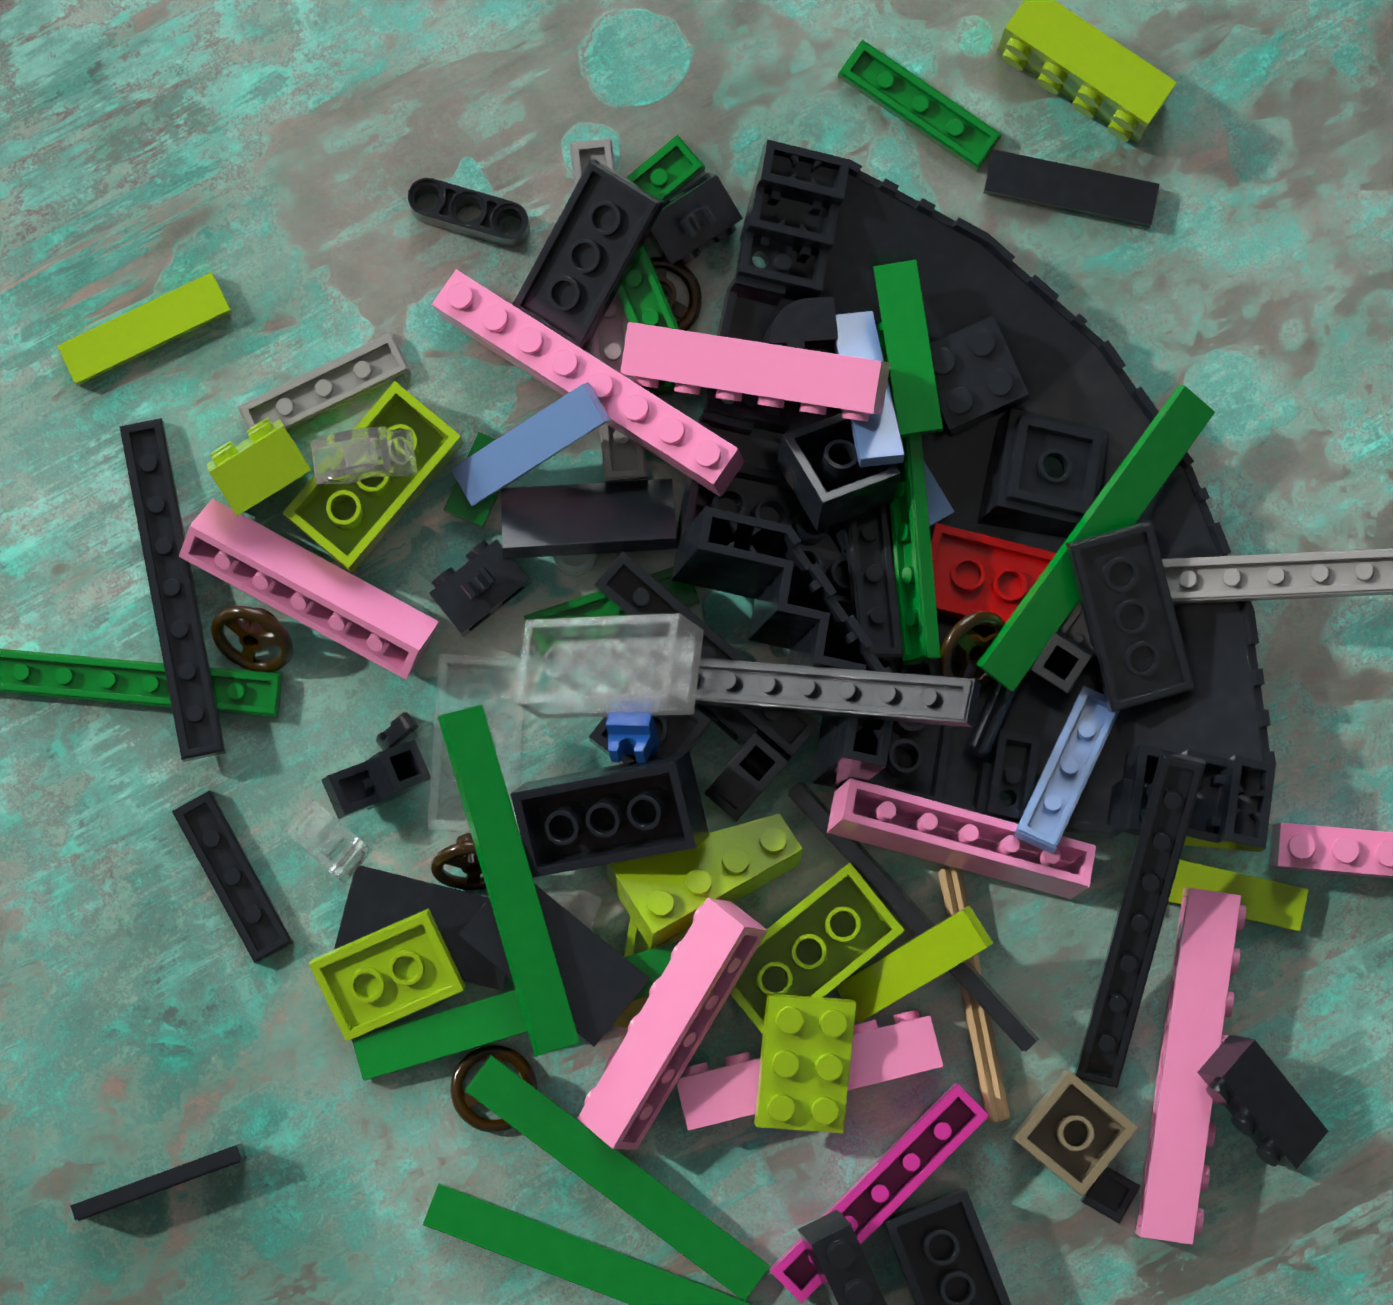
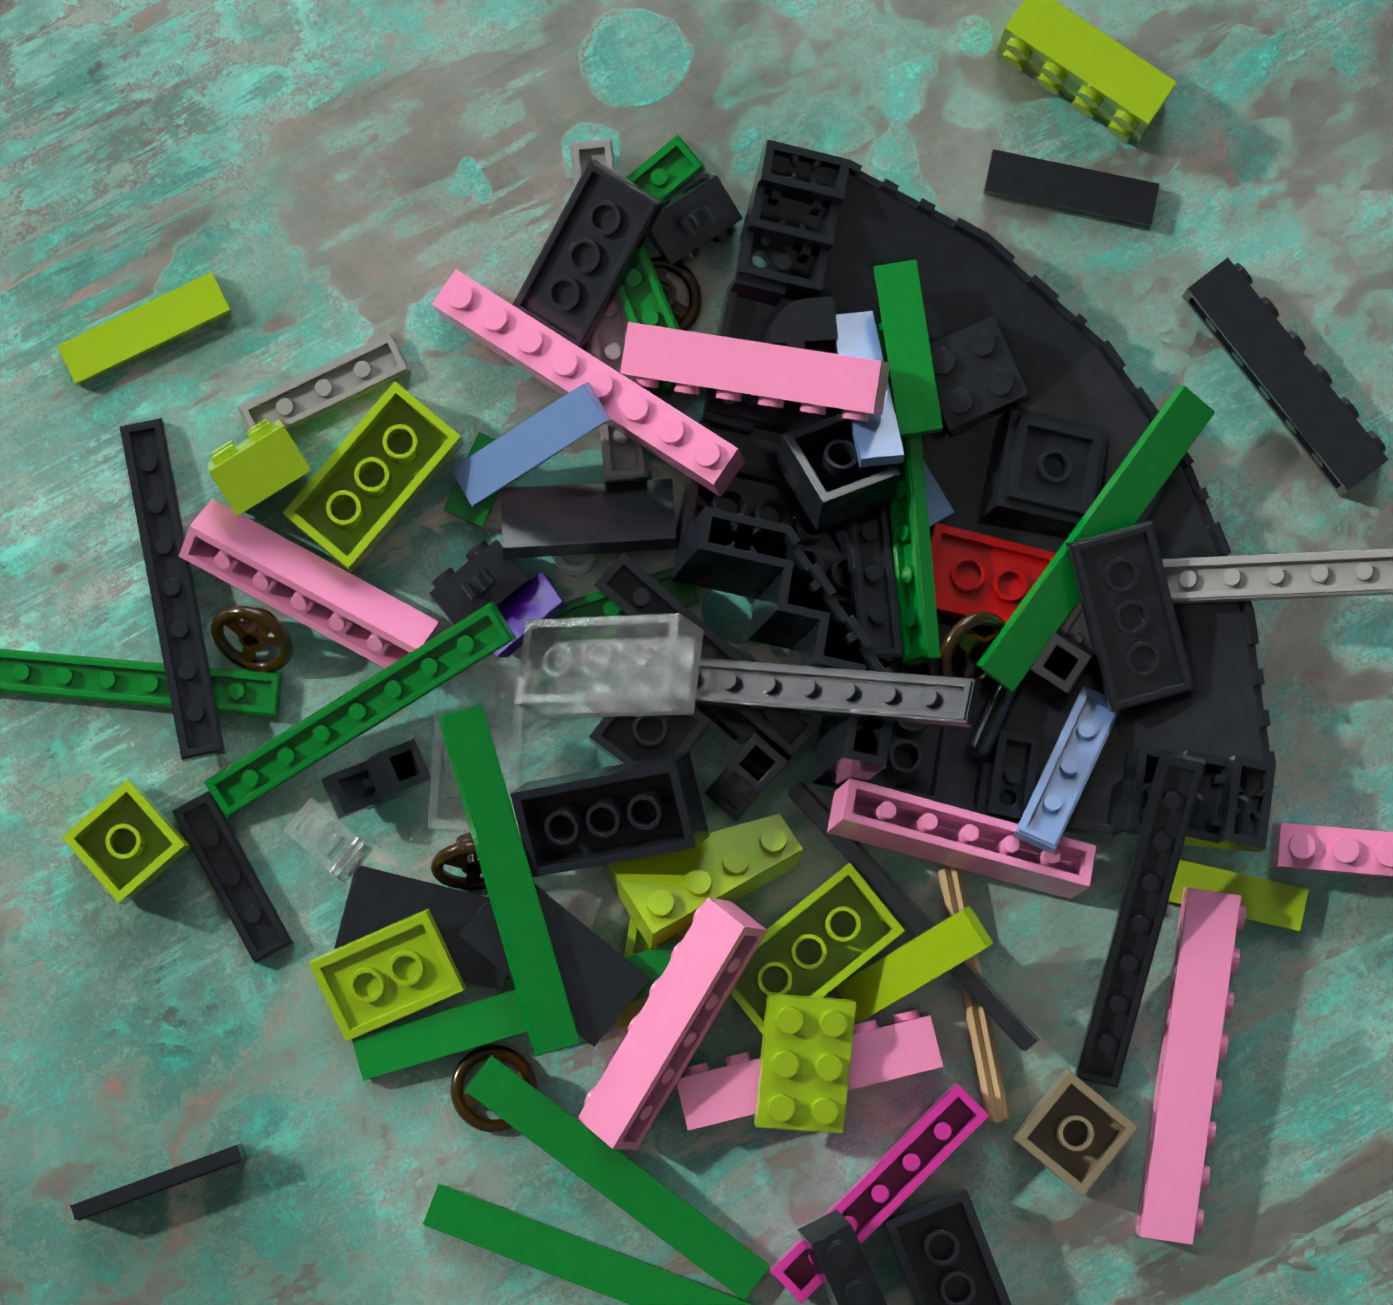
clear brick [310,427,417,484] -> none
black tile [376,712,419,750] -> none
black beam [408,177,530,248] -> none
blue tile [606,712,659,763] -> none
green tile [838,39,1002,172] -> none
black tile [1080,1166,1141,1224] -> none
black brick [1197,1035,1329,1169] -> none
none -> lime brick [61,779,191,905]
none -> green tile [204,601,517,818]
none -> dark purple tile [494,571,569,661]
none -> black brick [1182,257,1388,497]

